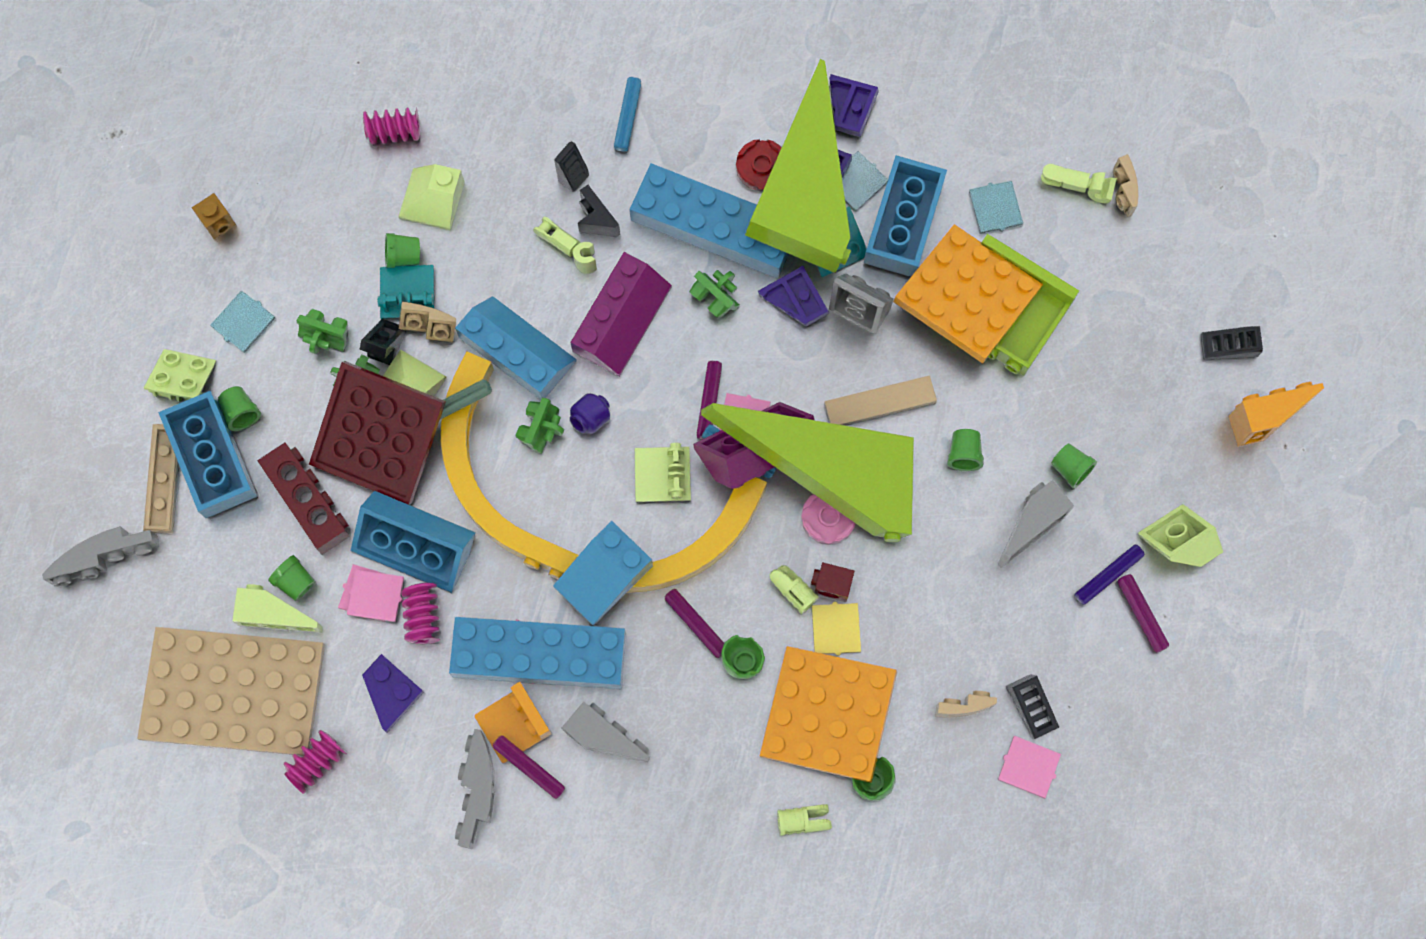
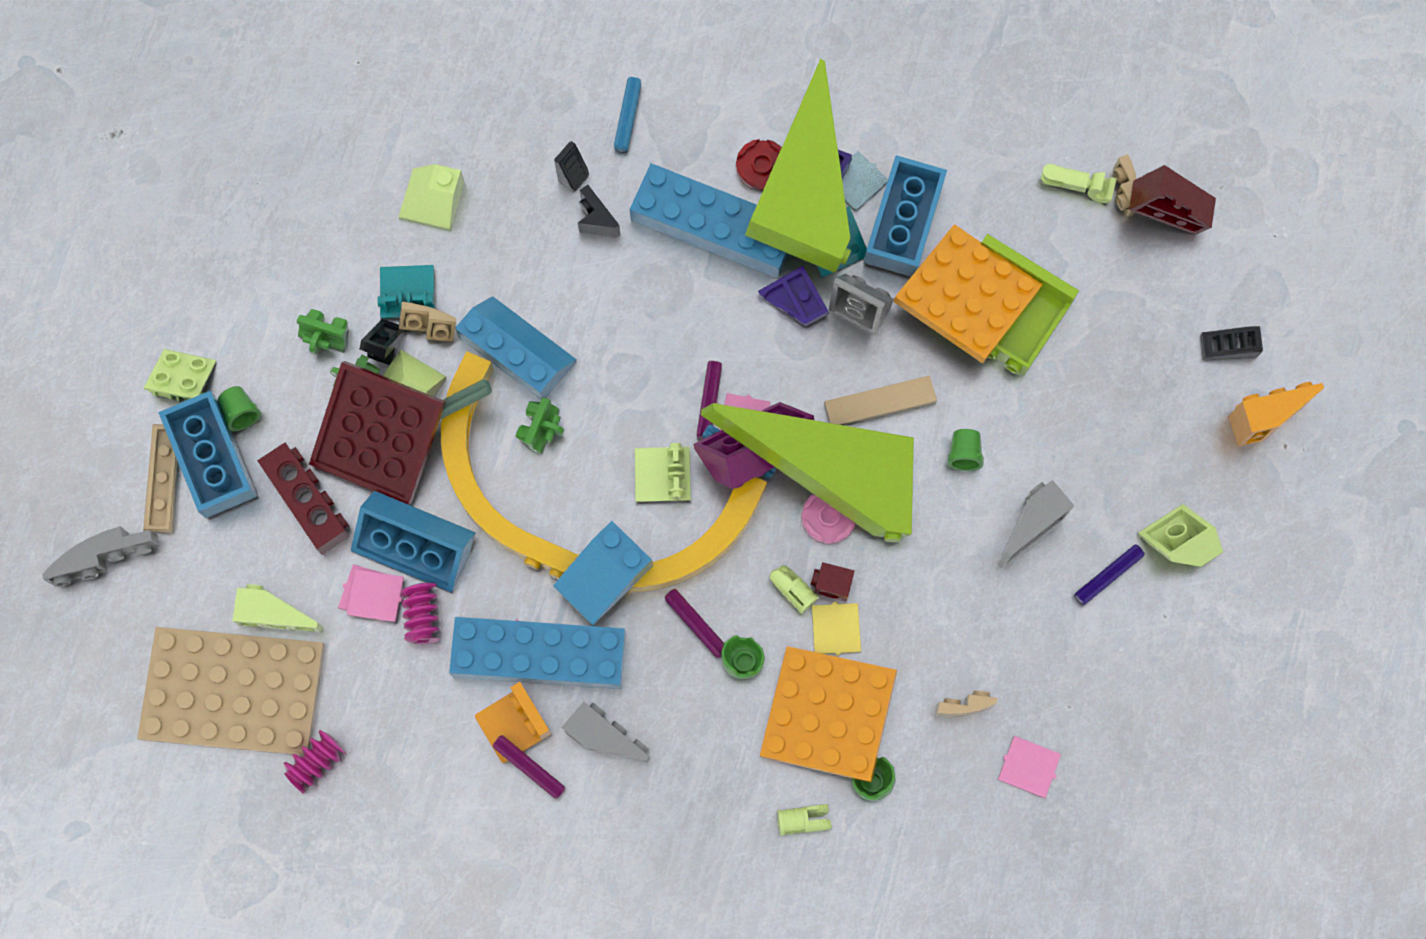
pearl gold brick [191,193,236,239] -> none
clear light blue piece [210,290,275,353] -> none
bright green piece [268,555,316,601] -> none
dark purple wing [362,654,424,733] -> none
dark pink piece [363,107,420,145] -> none
bright green piece [385,233,420,268] -> none
light grey slope [455,729,495,849] -> none
yellowish green piece [533,216,597,274] -> none
magenta slope [570,252,672,377] -> none
dark purple head [570,393,610,434] -> none
bright green hips [689,270,740,318] -> none
dark purple wing [829,74,879,137] -> none
clear light blue piece [969,181,1023,234] -> none
black slope [1007,674,1059,739] -> none
bright green piece [1051,443,1097,488] -> none
magenta axle [1118,574,1169,653] -> none
none -> dark red wedge [1129,165,1216,235]

